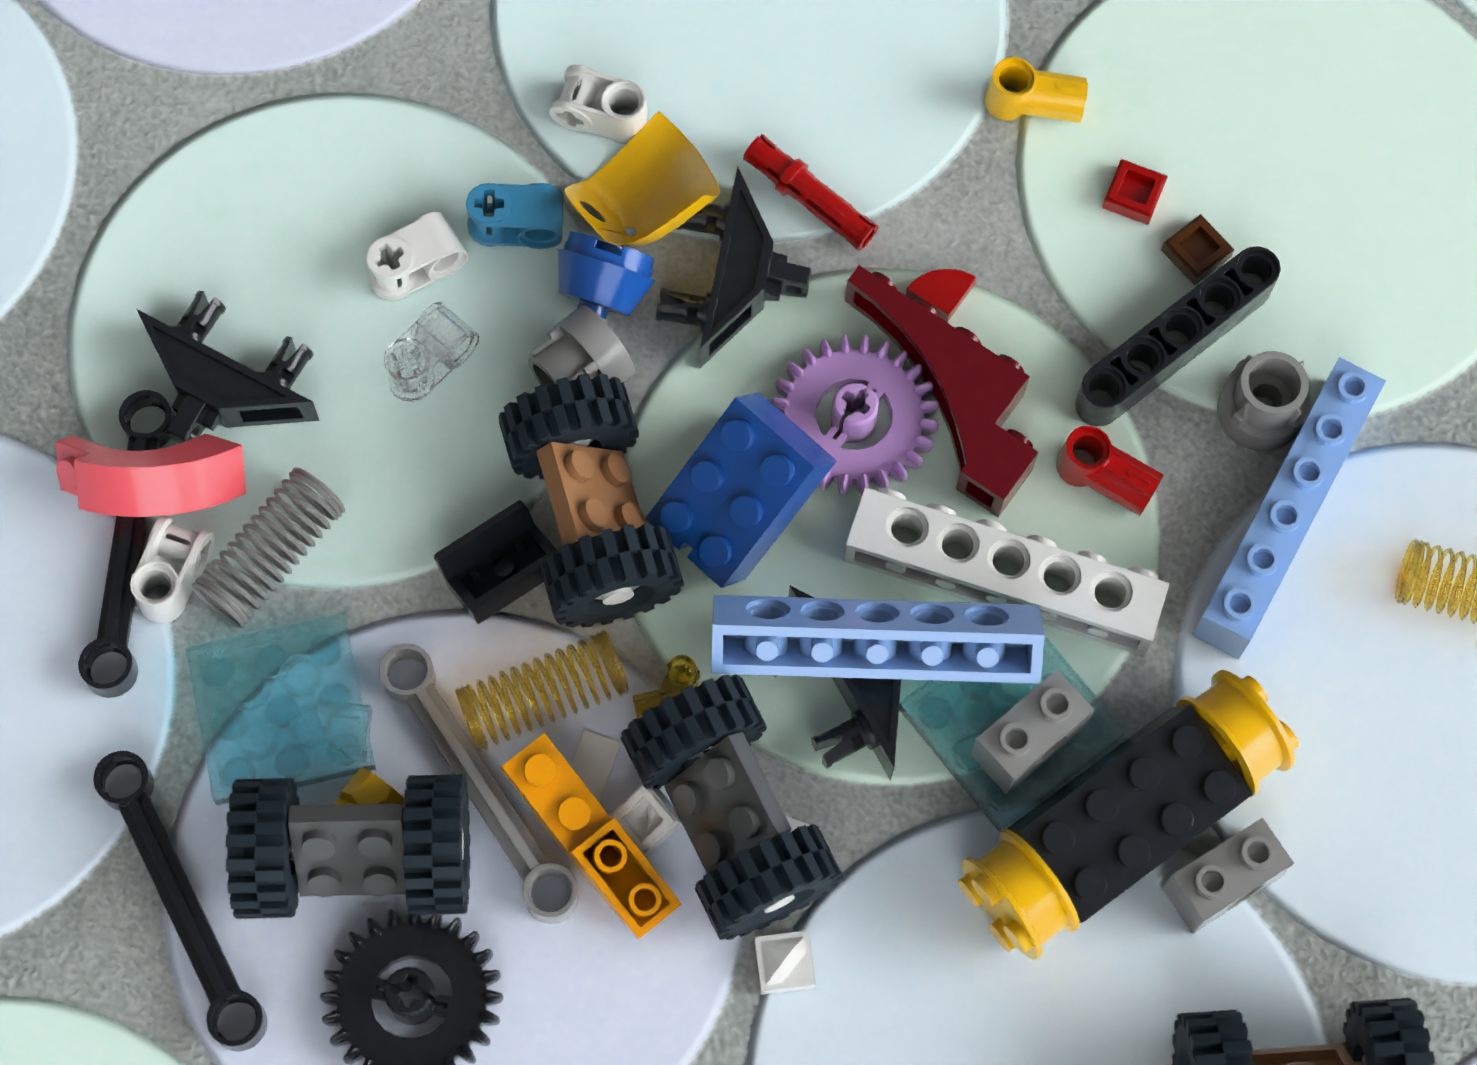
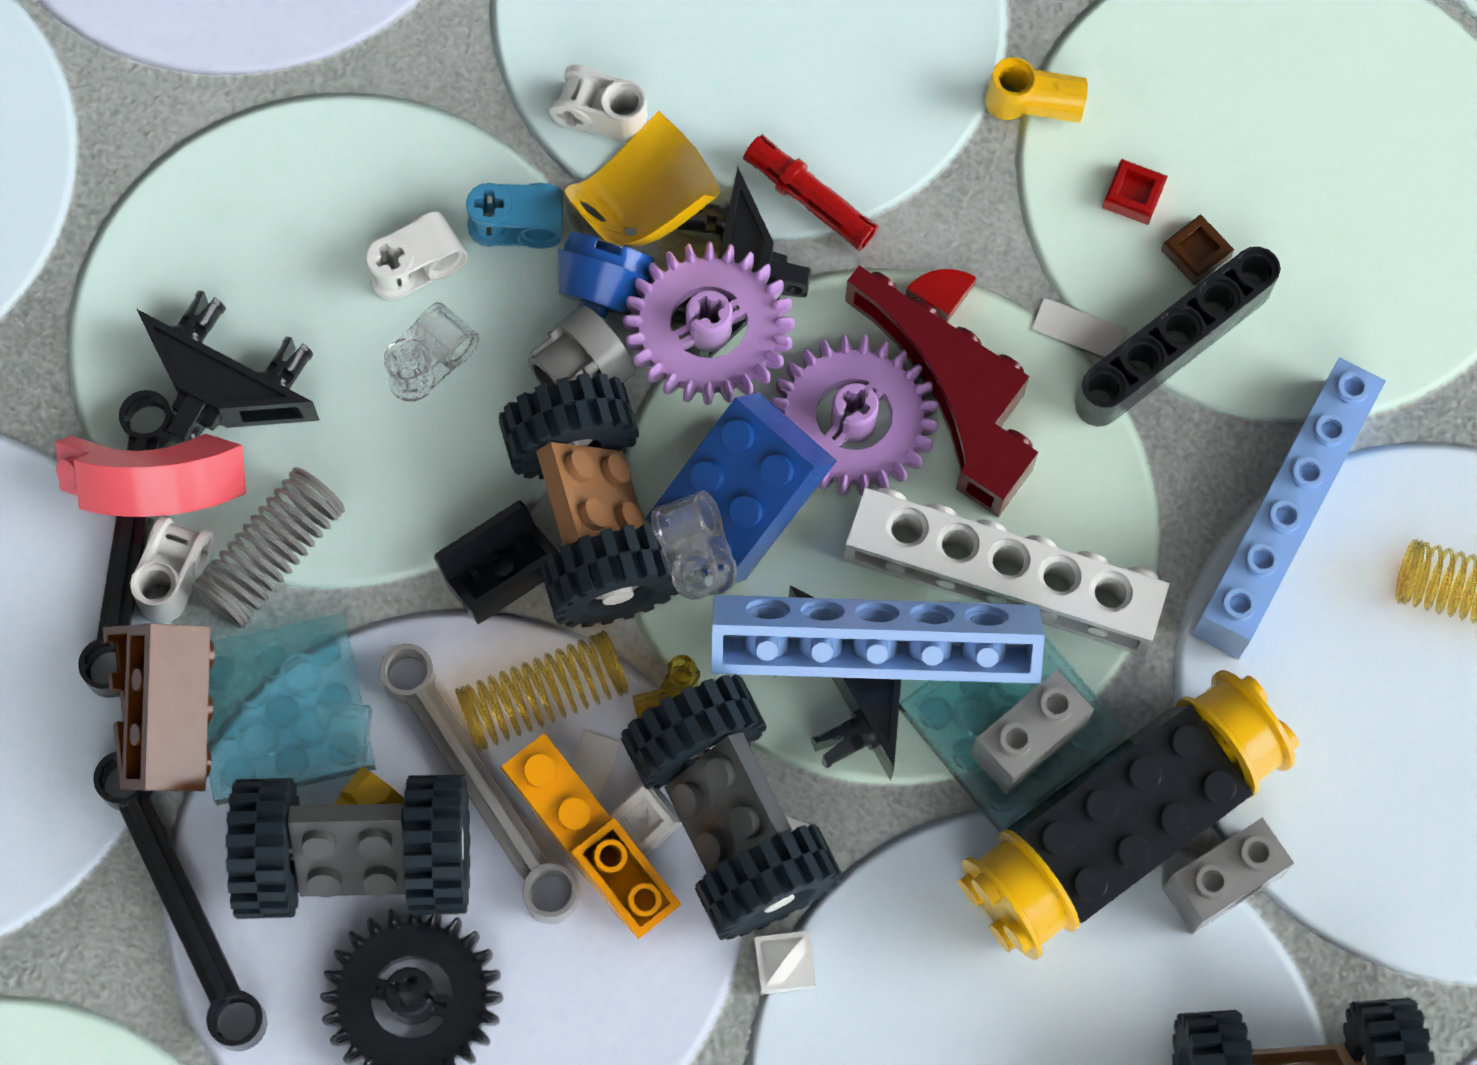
red piece [1056,426,1164,516] -> none
light grey piece [1217,351,1311,451] -> none
none -> wedge [102,623,215,791]
none -> lavender gear [623,241,795,405]
none -> clear piece [651,490,737,600]
none -> white sticker [1031,297,1127,357]

